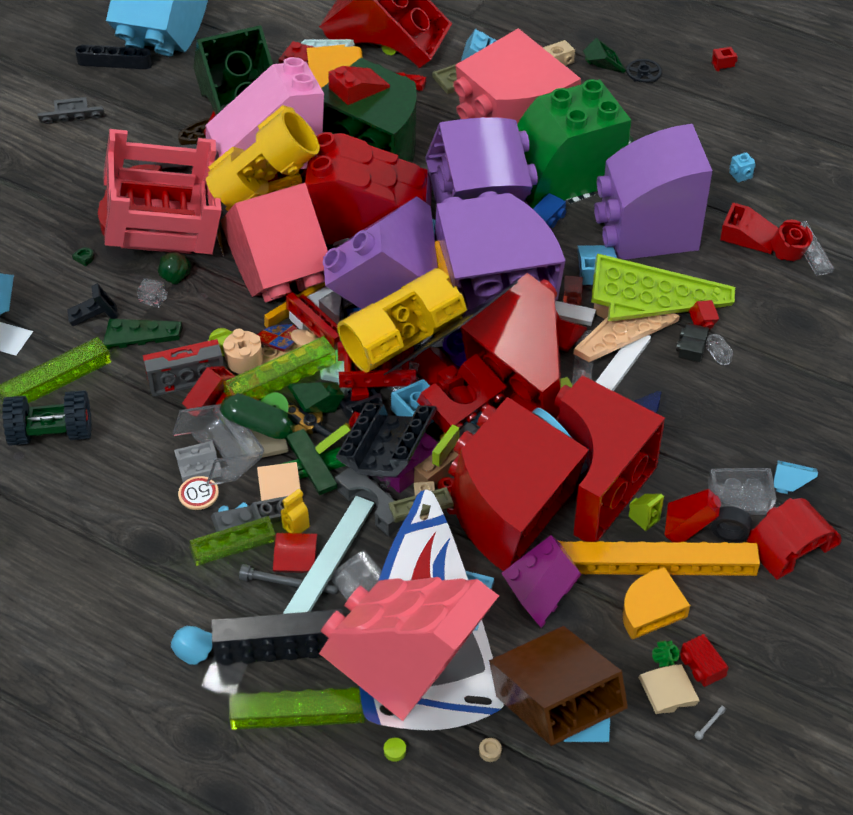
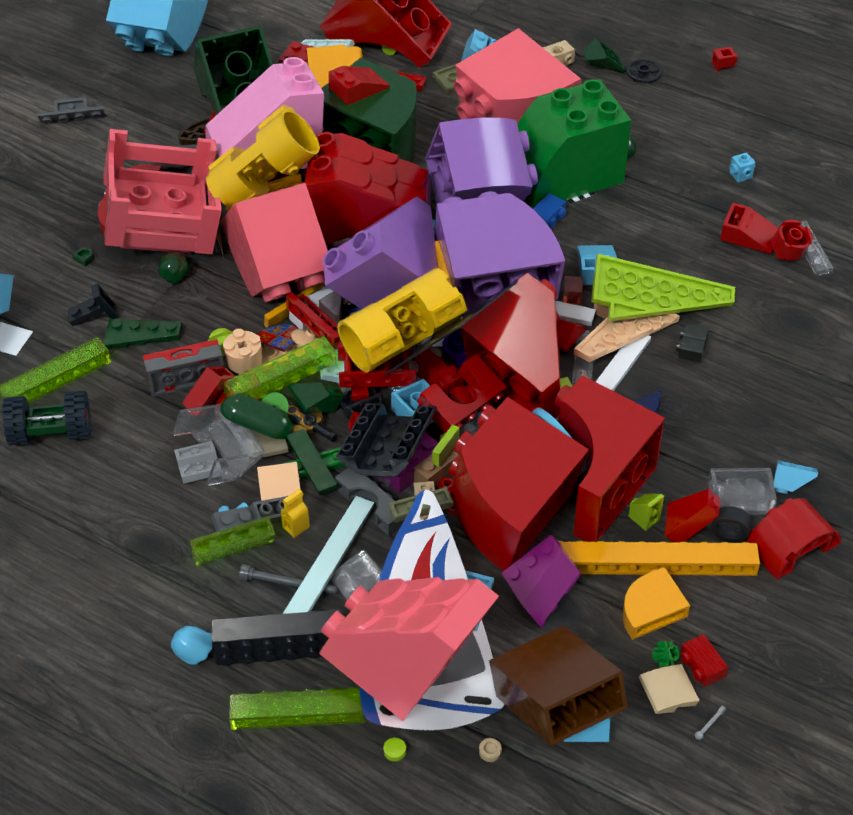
black beam [75,45,153,69] -> none
red fence [120,180,195,216] -> none
clear brick [137,278,167,307] -> none
piece [178,476,219,510] -> none
clear piece [201,655,248,697] -> none
red slope [273,533,317,573] -> none
lime tile [315,423,351,454] -> none
medium lavender slope [594,124,712,260] -> none
red brick [689,300,719,329] -> none
clear beam [706,334,733,365] -> none

